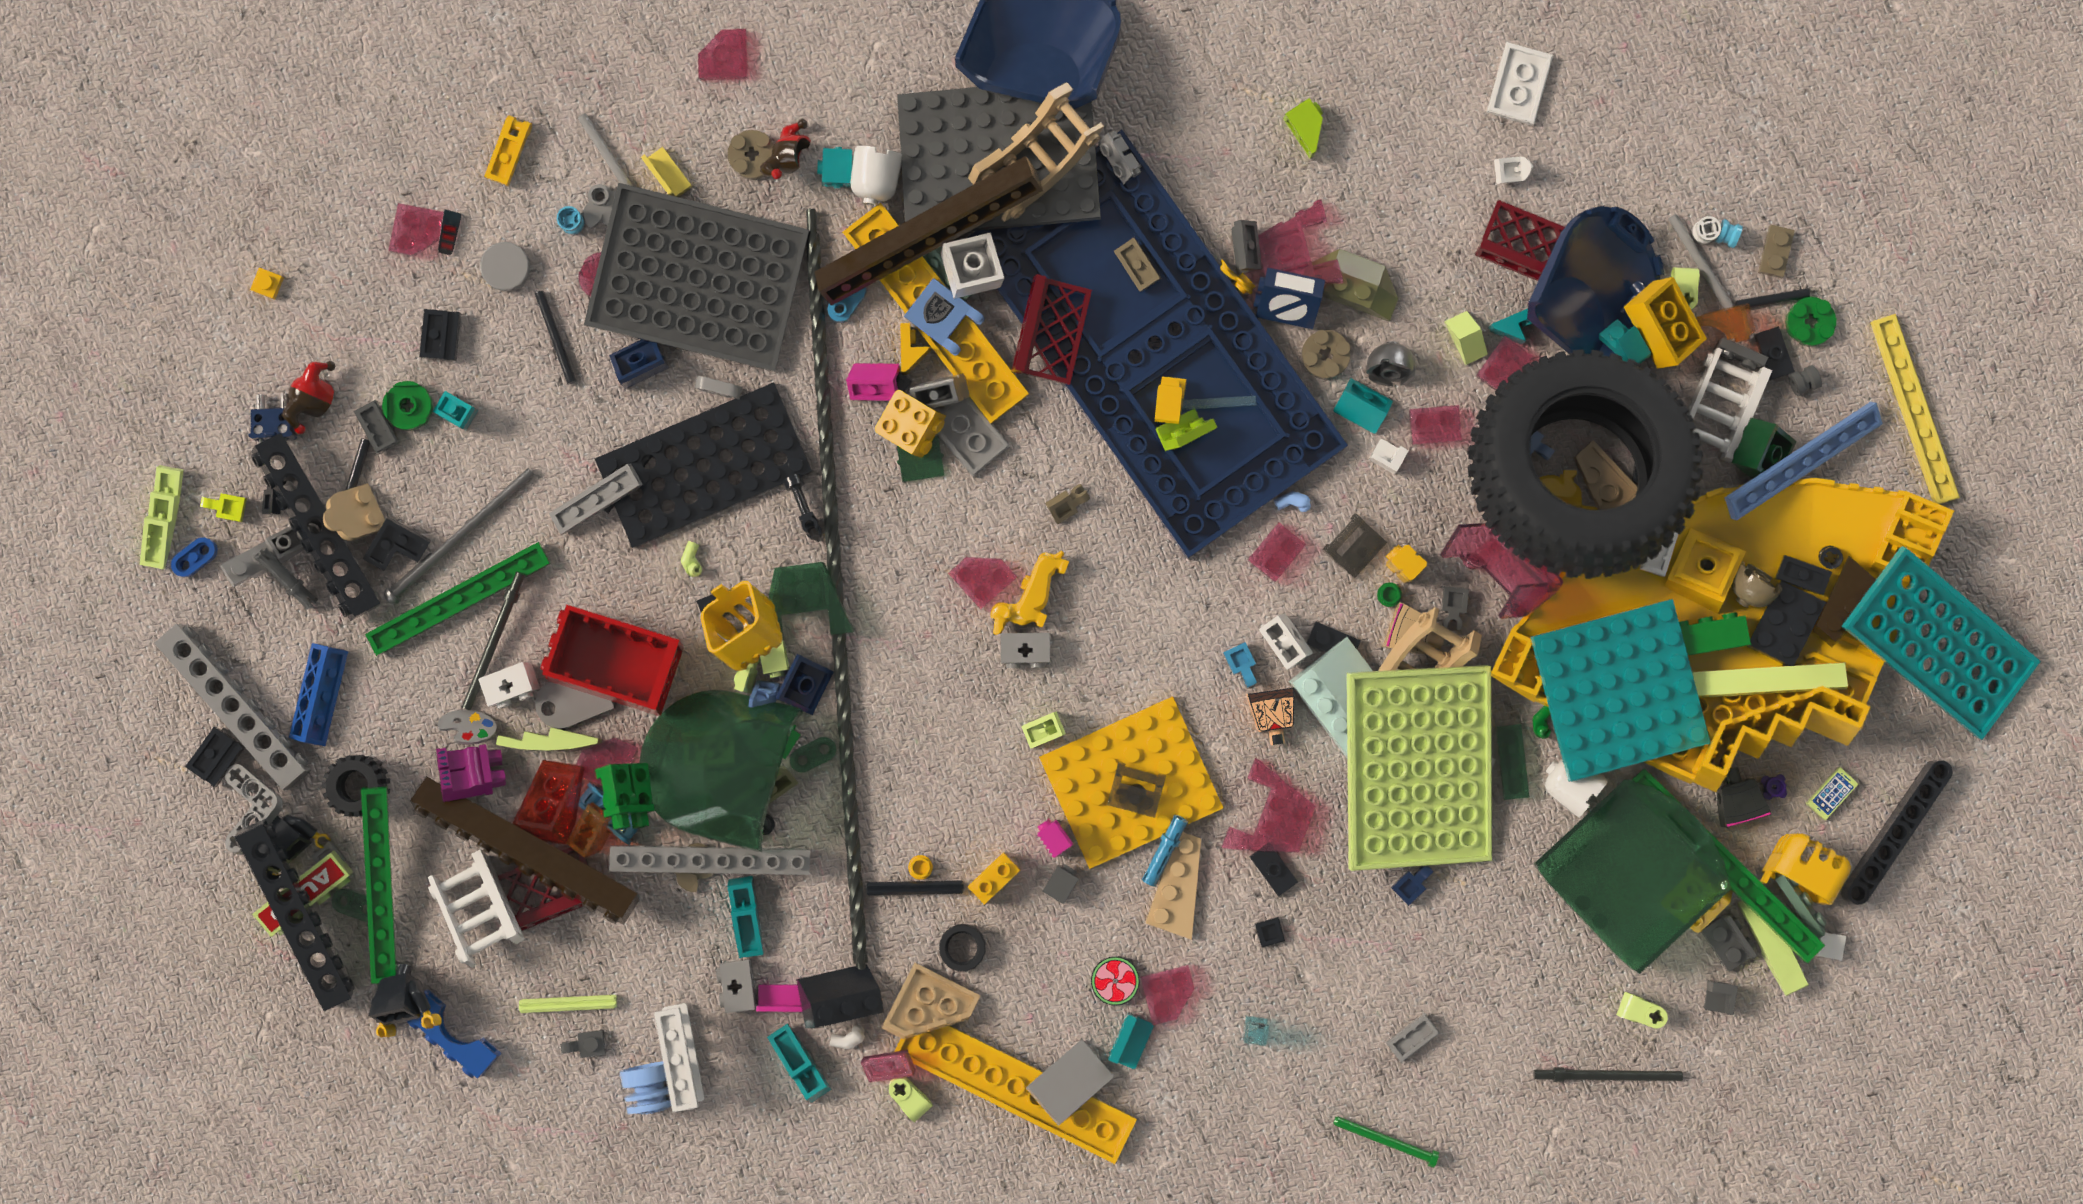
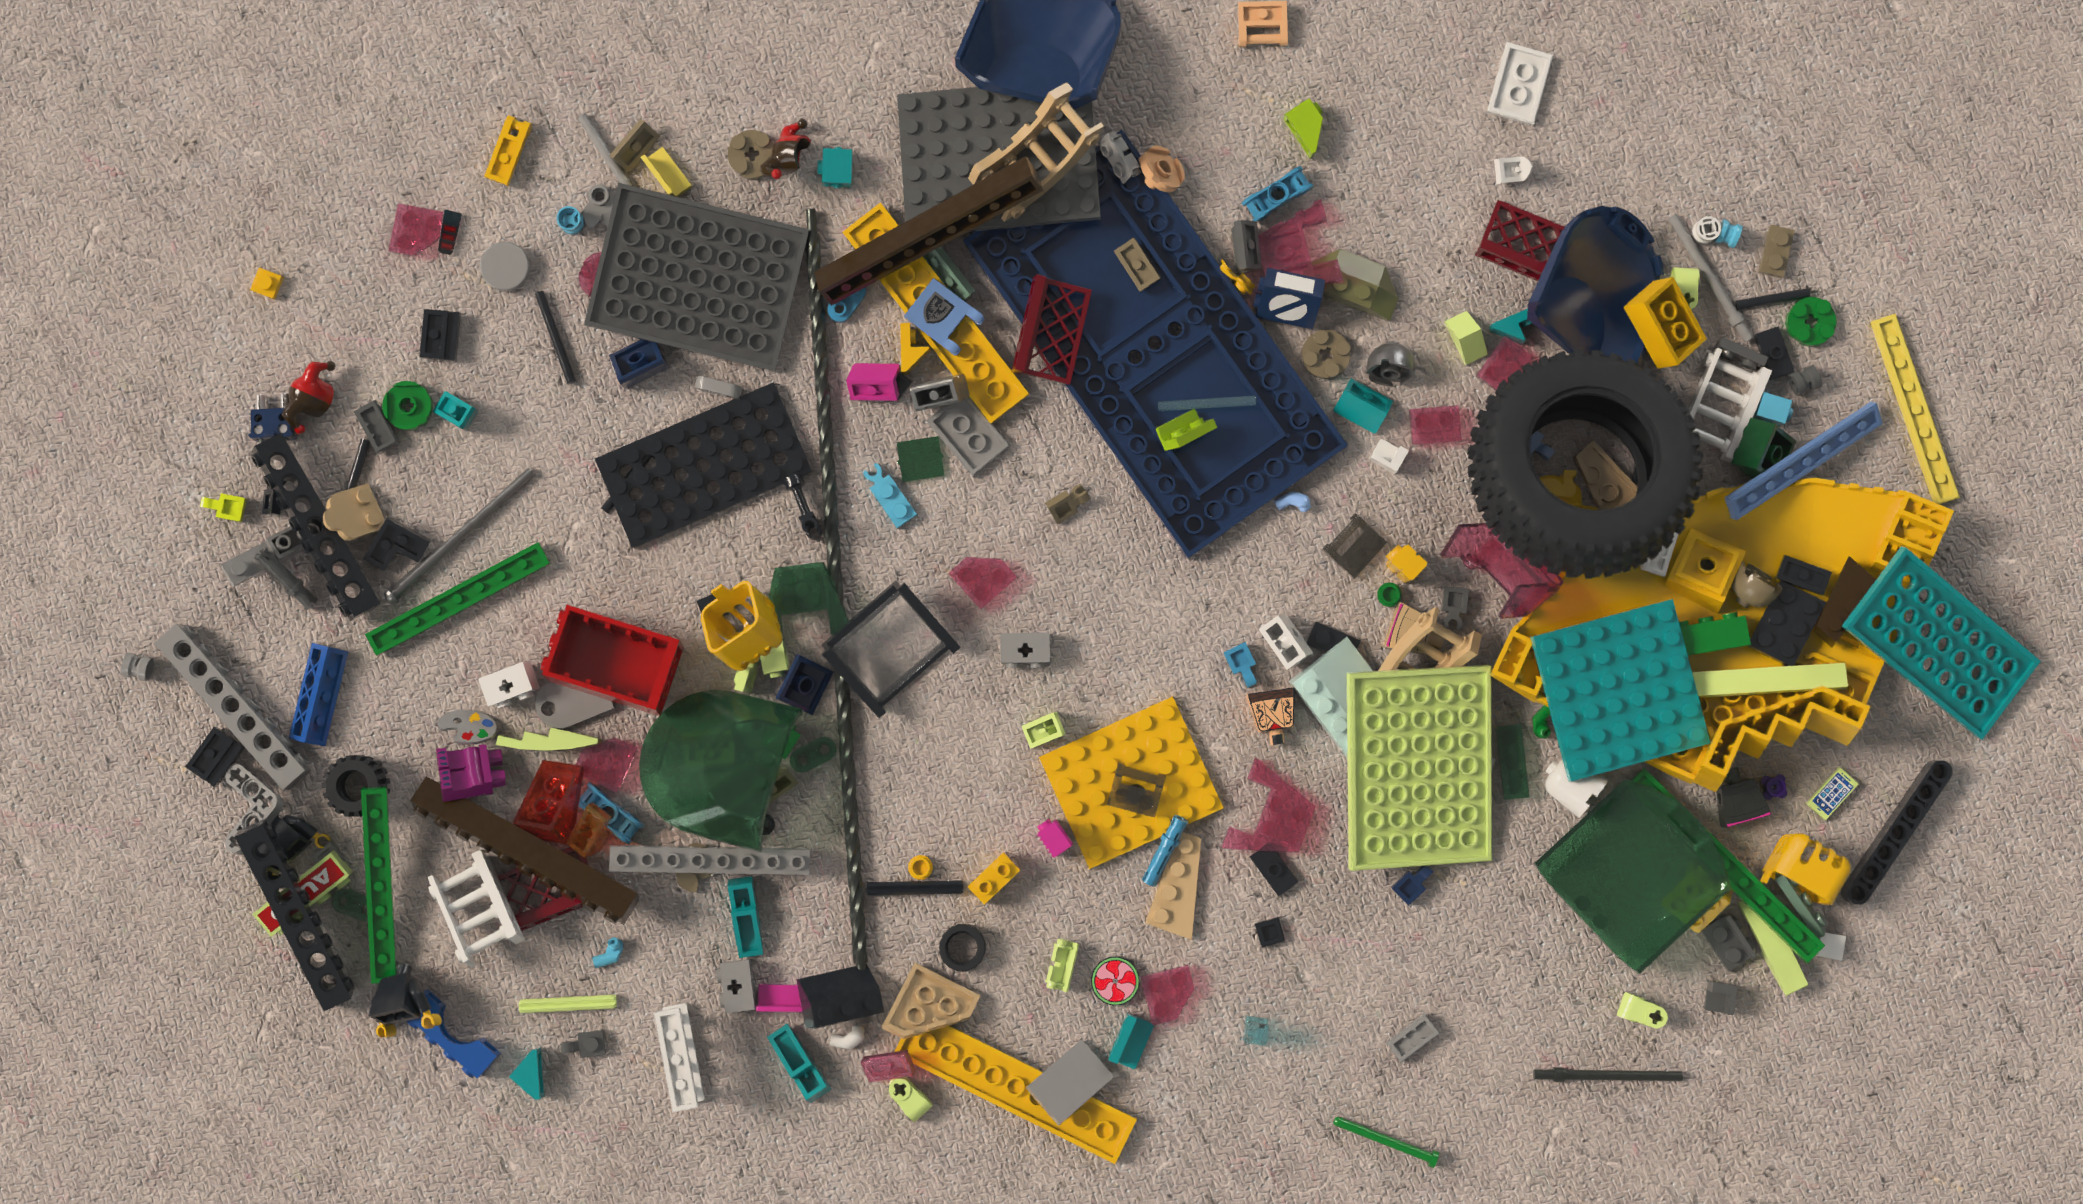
yellowish green slope [140,465,184,569] -> none
blue plate [171,537,218,577] -> none
pearl dark grey bar [462,571,525,710] -> none
light grey plate [549,464,643,534] -> none
green hips [595,763,655,830] -> none
light blue wheel [620,1061,671,1115] -> none
yellowish green arm [681,541,702,577] -> none
clear pink plate [698,29,748,80] -> none
medium blue tile [749,680,781,707] -> none
white cylinder [851,146,902,206] -> none
yellow bracket [875,390,946,458] -> none
white brick [940,233,1004,299] -> none
yellow animal [990,551,1069,635] -> none
dark grey brick [1042,864,1079,904] -> none
yellow slope [1155,377,1186,424] -> none
clear pink plate [1247,522,1306,583] -> none
teal slope [1599,319,1651,364] -> none
dark blue hand [1619,281,1646,314] -> none
clear orange arch [1696,303,1756,342] -> none
black bush [1818,545,1843,569] -> none
none -> light grey wheel [121,653,154,682]
none -> teal slope [509,1047,545,1100]
none -> medium azure arm [593,937,623,968]
none -> dark tan plate [609,119,660,173]
none -> clear piece [822,580,961,718]
none -> medium azure plate [863,463,917,529]
none -> yellowish green hinge [1045,939,1079,992]
none -> light nougat plate [1139,146,1185,193]
none -> light nougat plate [1238,1,1288,47]
none -> dark azure piece [1242,166,1314,223]
none -> medium azure brick [1753,392,1793,426]

